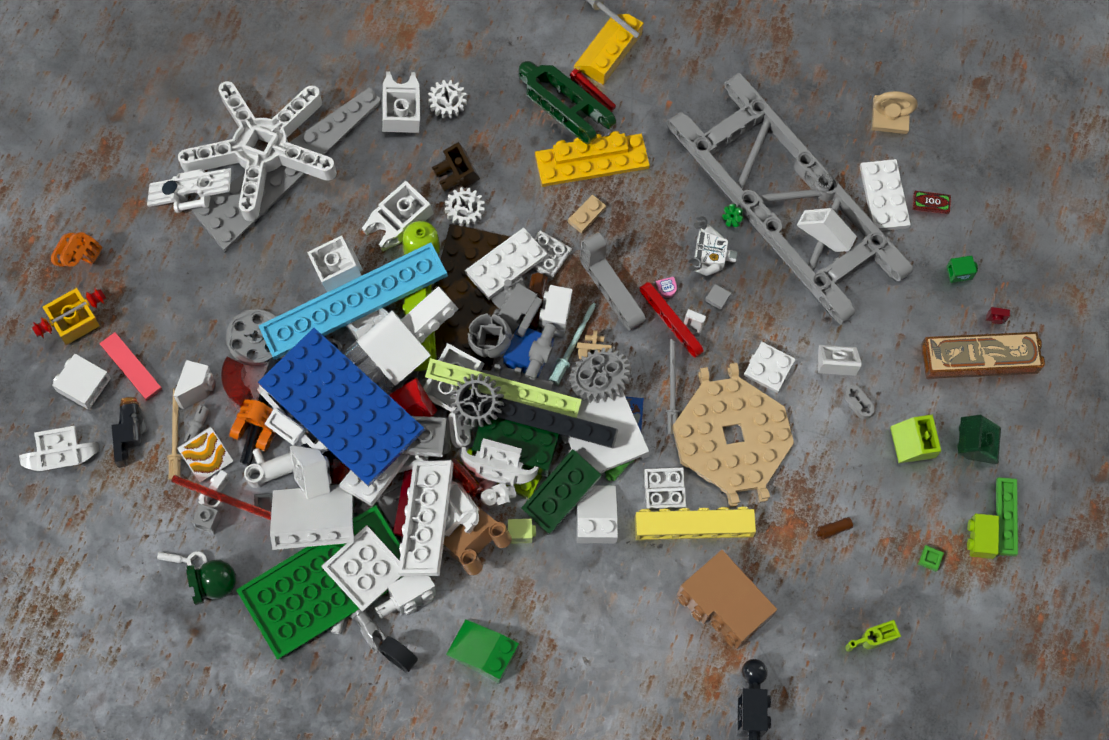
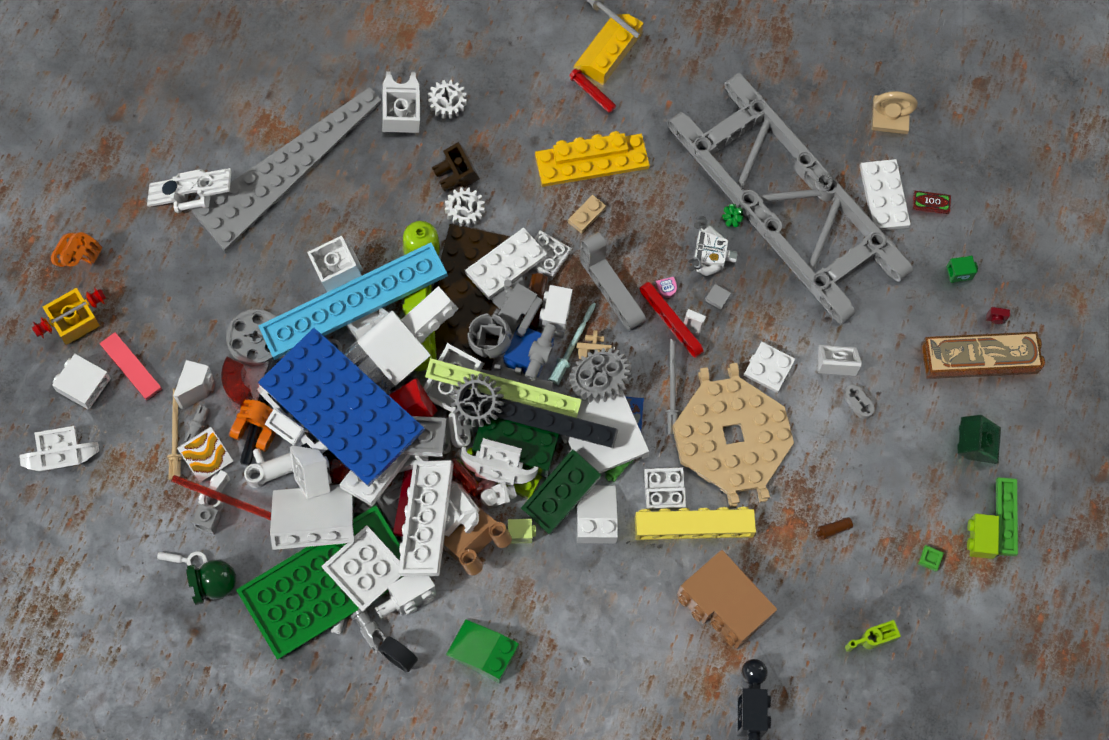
black plate [111,397,147,468] -> none
white beam [178,81,337,221] -> none
dark grey tile [254,493,273,515] -> none
white brick [362,181,434,251] -> none
dark green piece [518,61,616,144] -> none
white slope [797,208,857,252] -> none
lime slope [890,414,941,463] -> none

